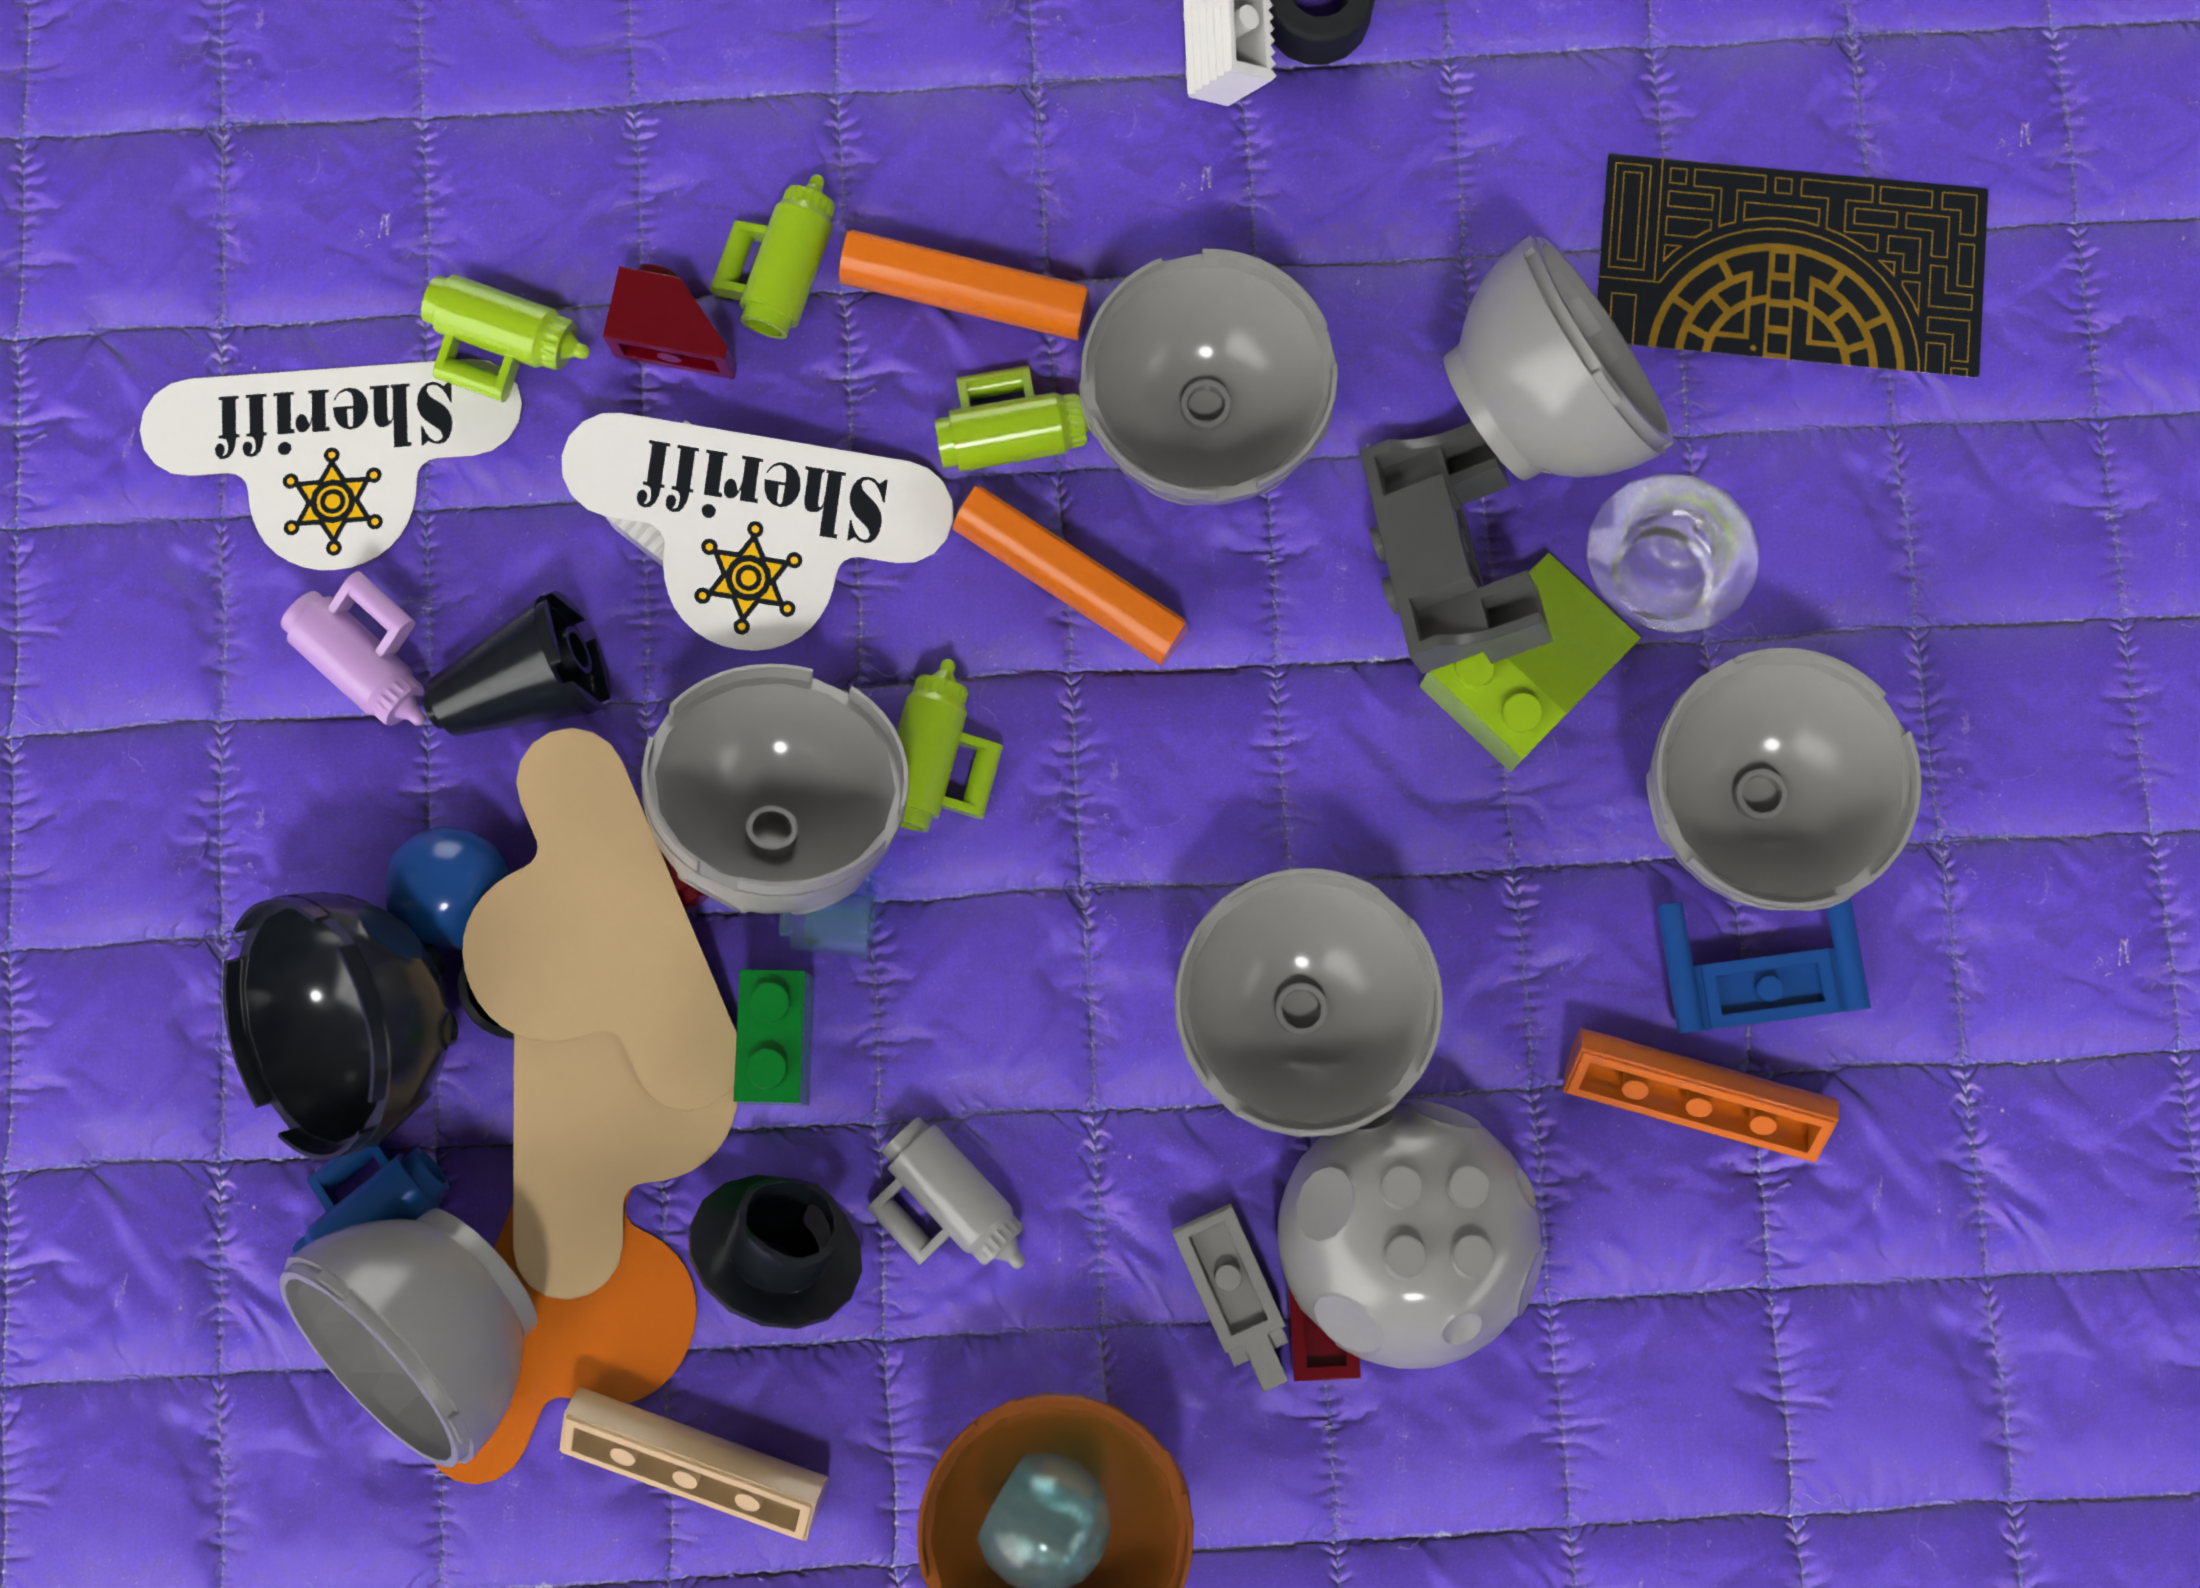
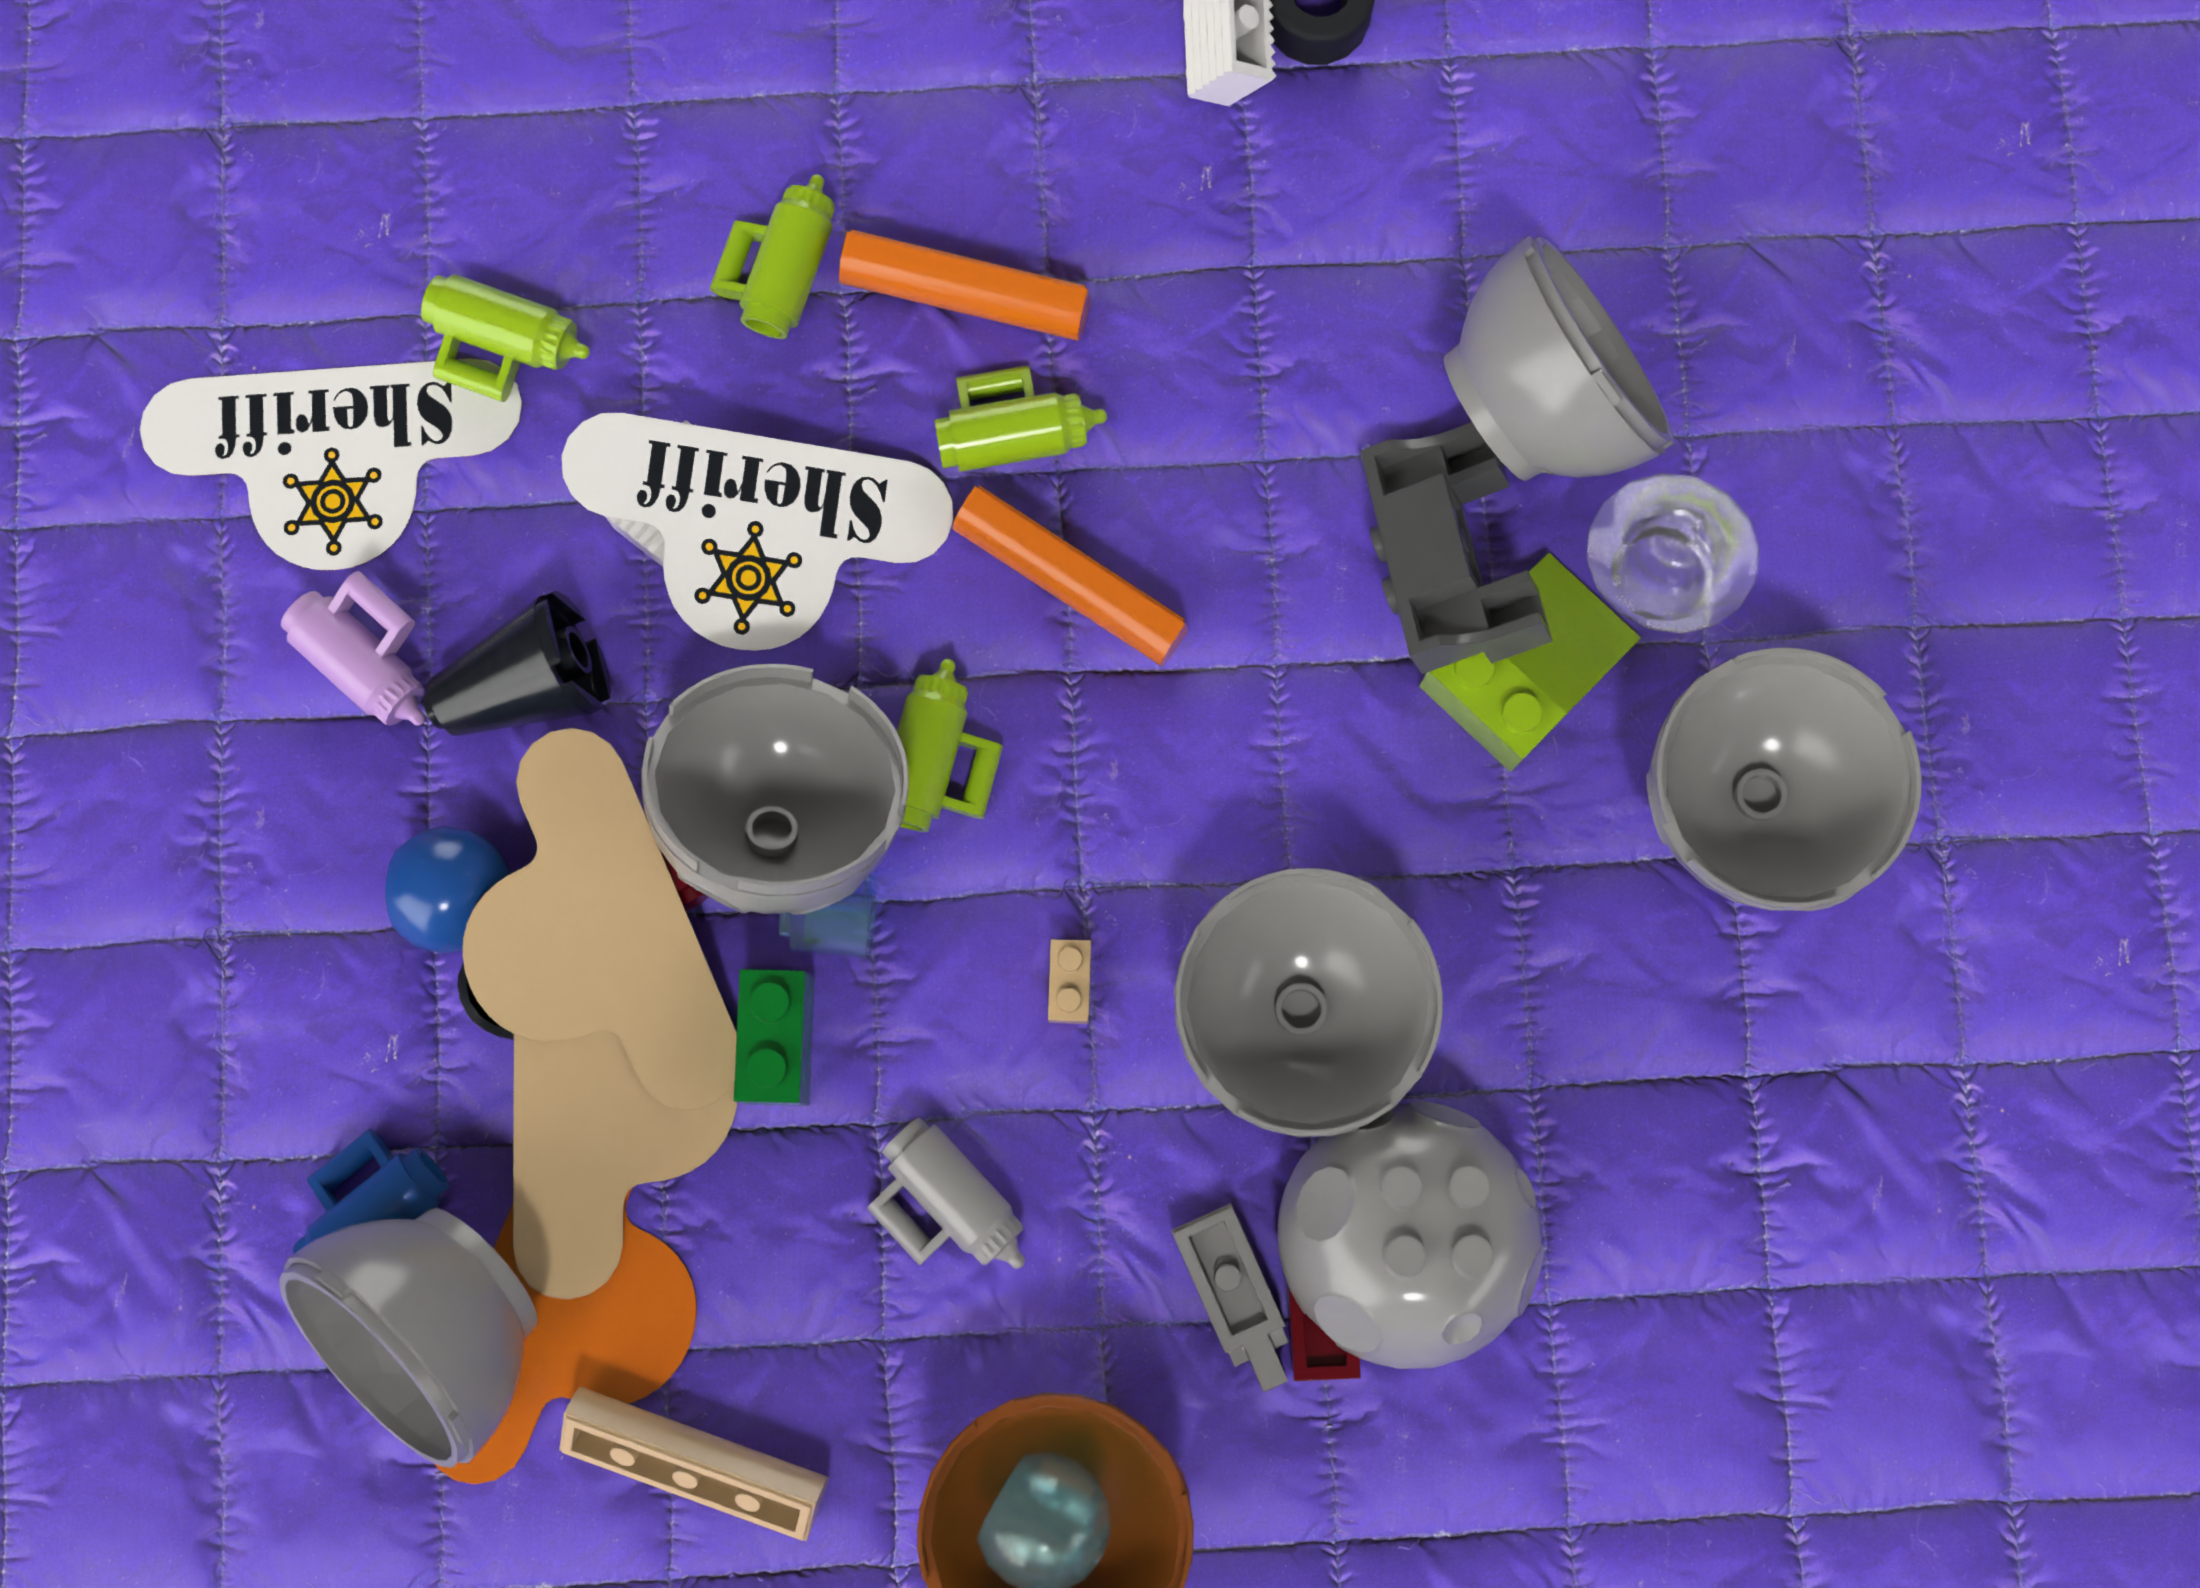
black rock [222,892,458,1160] -> none
dark red slope [603,264,737,379] -> none
black helmet [688,1175,862,1329] -> none
light grey rock [1079,249,1338,505] -> none
orange brick [1562,1028,1839,1163] -> none
black sticker [1597,154,1988,378] -> none
blue plate [1657,898,1871,1034] -> none
none -> tan piece [1048,939,1092,1024]

